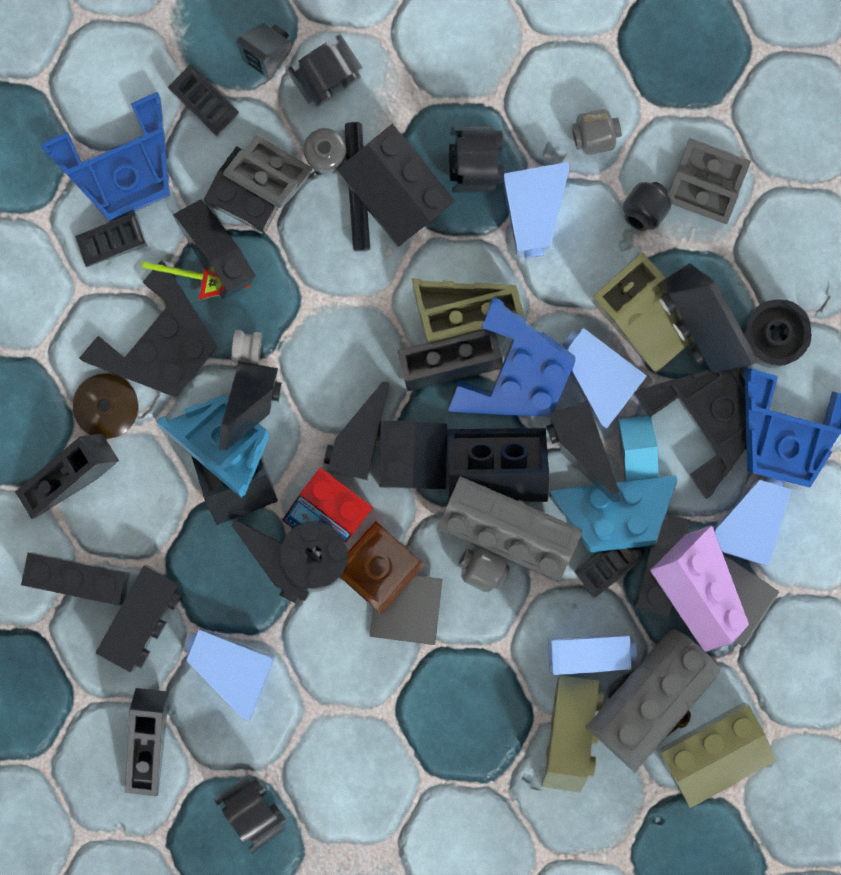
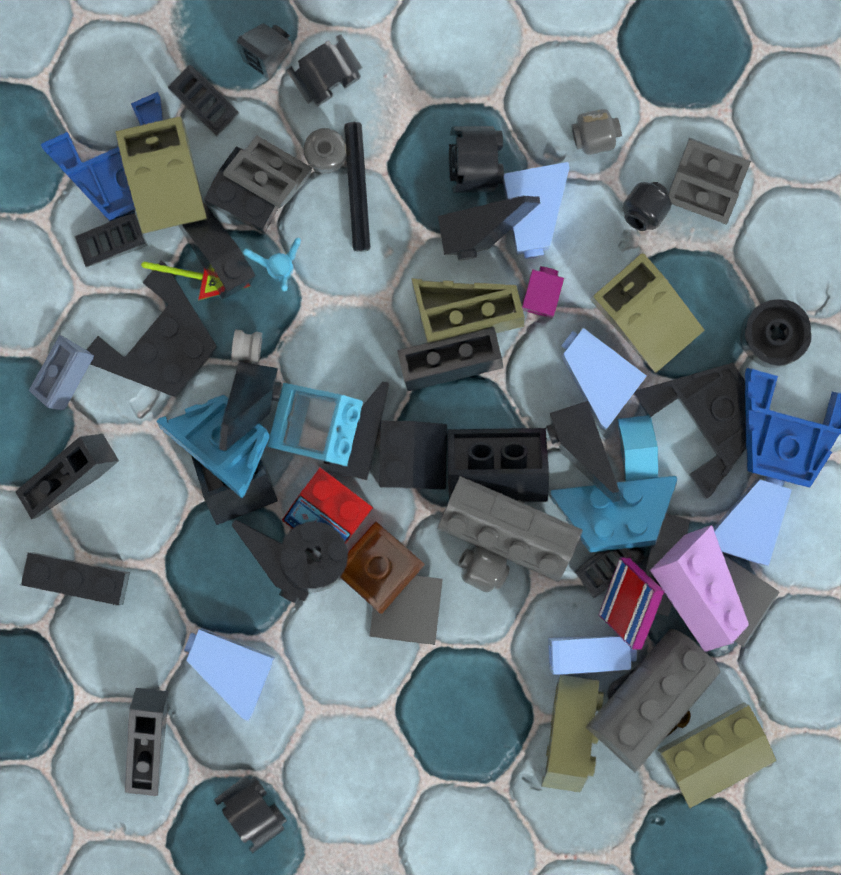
dark brown dish [73,373,139,439] -> none
black brick [96,565,183,672] -> none
black slope [336,123,455,247] -> none
blue wing [448,297,576,417] -> none
black slope [657,263,758,373] -> none
none -> sand blue slope [29,335,94,410]
none -> olive slope [115,116,207,234]
none -> medium azure plant [243,238,301,291]
none -> window [267,383,363,466]
none -> black slope [438,195,540,260]
none -> magenta brick [522,266,564,319]
none -> tile [599,557,664,649]

